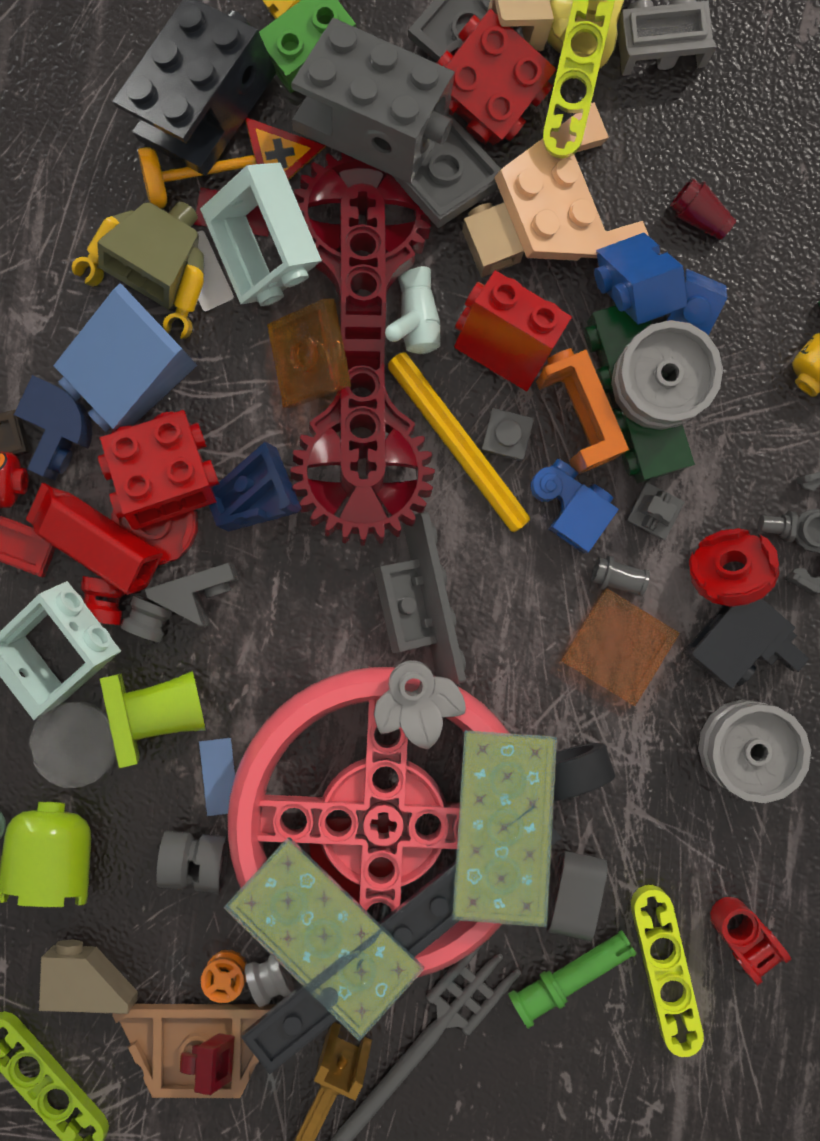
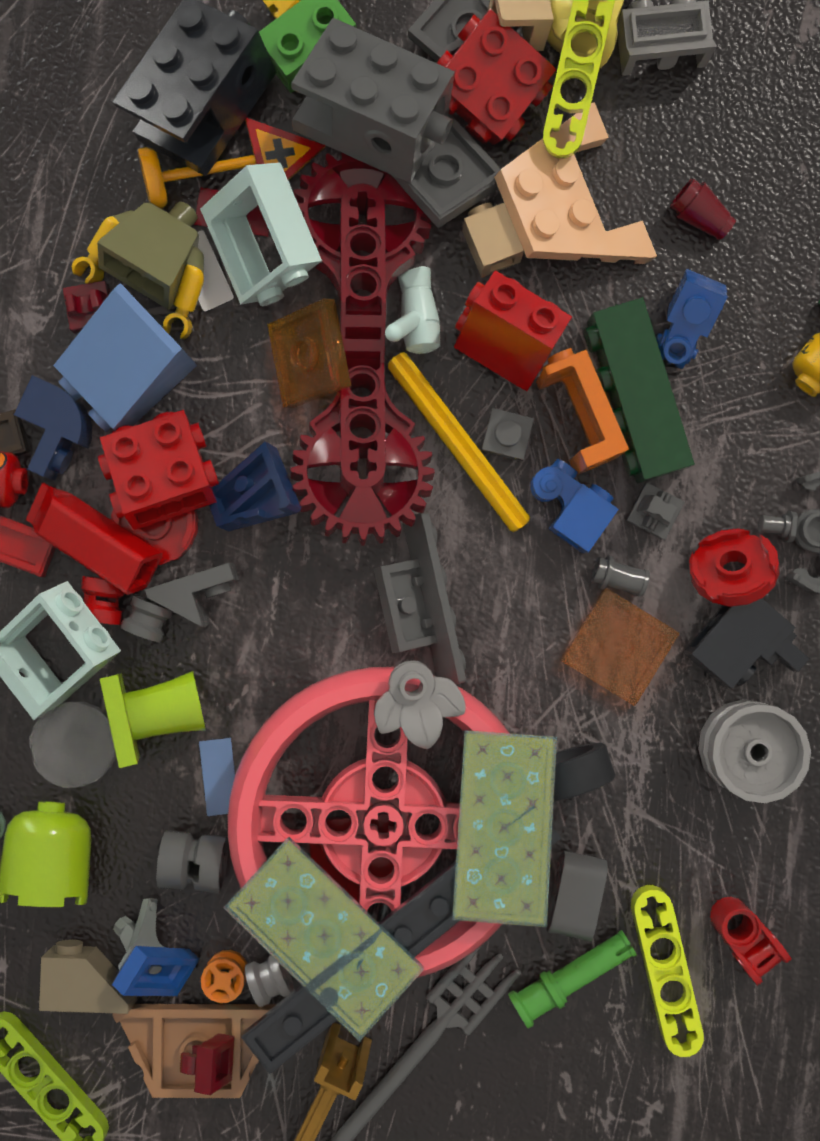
blue brick [594,233,687,324] -> none
light grey wheel [611,320,723,430] -> none
none -> dark red tile [63,280,110,334]
none -> blue piece [112,898,200,996]

